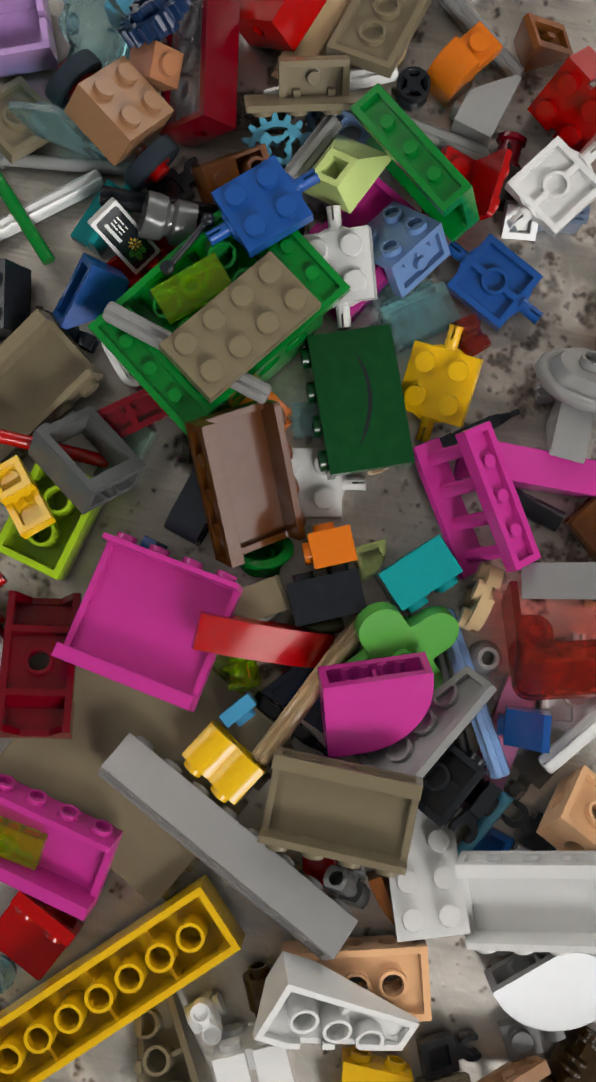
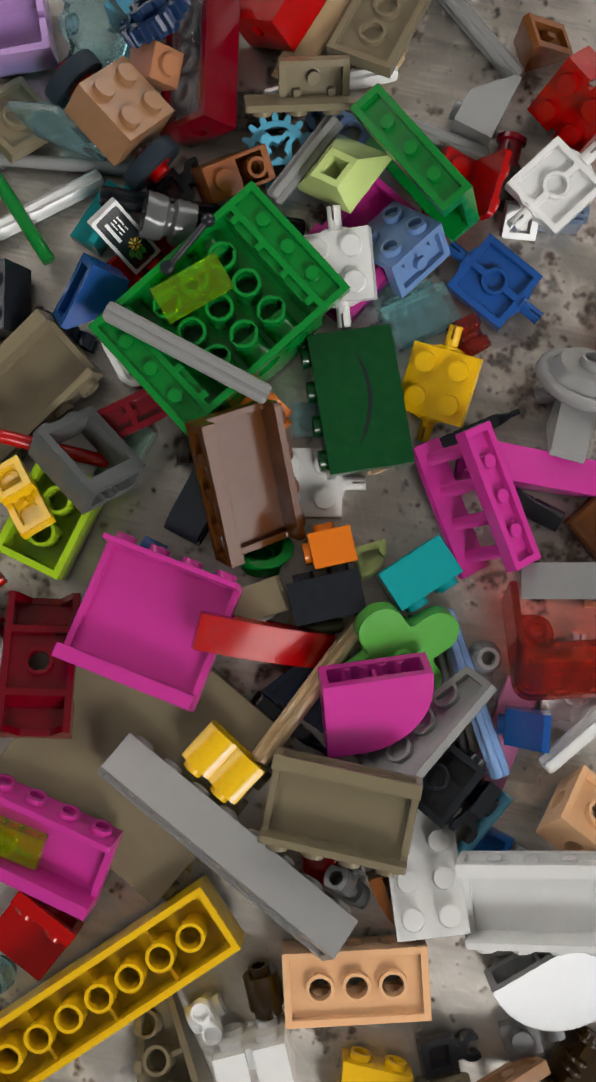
dark tan plate [159,251,321,404] -> none
blue plate [204,155,320,258] -> none
dark azure plate [219,691,258,728] -> none
clear neon green plate [223,657,262,692] -> none
white wedge [253,951,420,1051] -> none
black wheel [394,66,431,112] -> none
orange brick [427,21,503,109] -> none
tan plate [457,562,504,634] -> none
black plate [500,799,556,851] -> none
clear smoke plate [503,749,558,801] -> none

